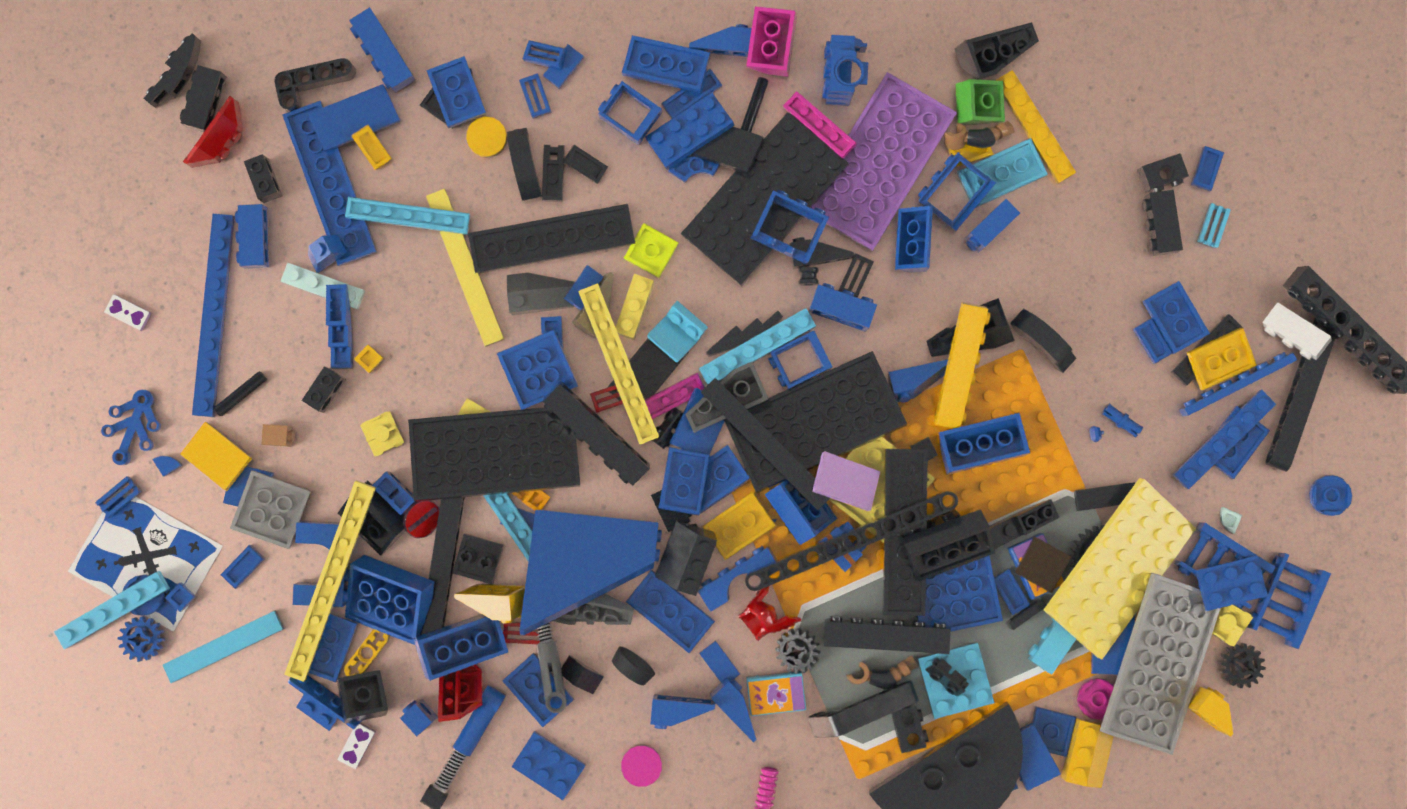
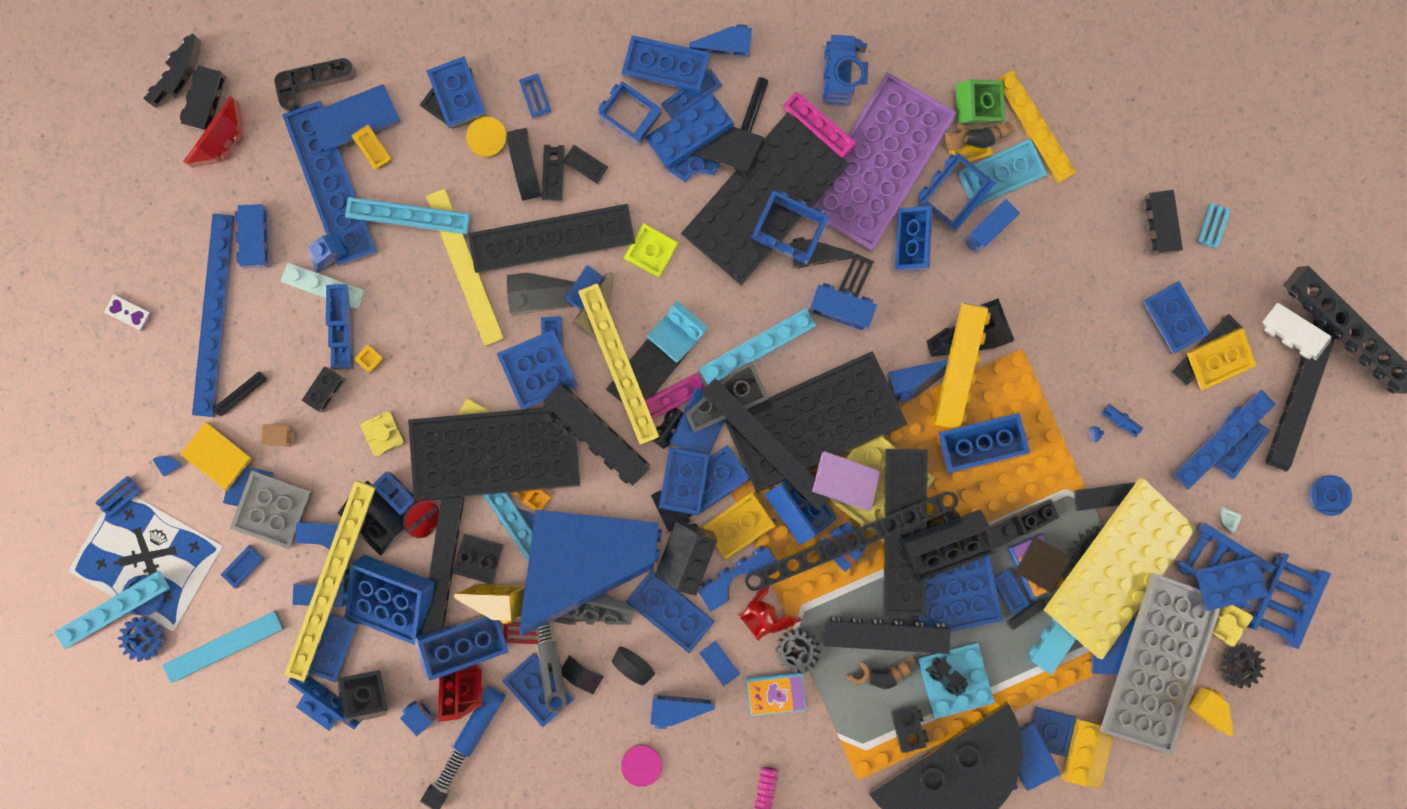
blue plant [101,389,161,465] -> none
blue plate [165,582,196,612] -> none
black brick [244,154,283,203] -> none
white tile [337,723,376,769] -> none
yellow beam [344,629,390,676] -> none
blue brick [349,7,416,93] -> none
blue plate [512,731,586,800] -> none
blue tile [522,40,567,70] -> none
blue tile [543,44,584,89] -> none
red tile [590,385,623,413] -> none
light yellow brick [615,274,654,340] -> none
black slope [706,311,783,357] -> none
blue slope [710,677,756,743] -> none
dark pink slope [746,6,797,77] -> none
blue window [768,331,832,389] -> none
black wheel [798,267,819,286] -> none
black beam [808,680,919,738] -> none
black tile [910,437,938,460] -> none
black wedge [955,22,1039,79] -> none
black arch [1010,308,1076,373] -> none
dark pink tile [1077,678,1114,720] -> none
blue tile [1133,318,1172,364] -> none
black brick [1137,153,1189,193] -> none
blue plate [1179,352,1297,416] -> none
blue tile [1191,146,1224,191] -> none

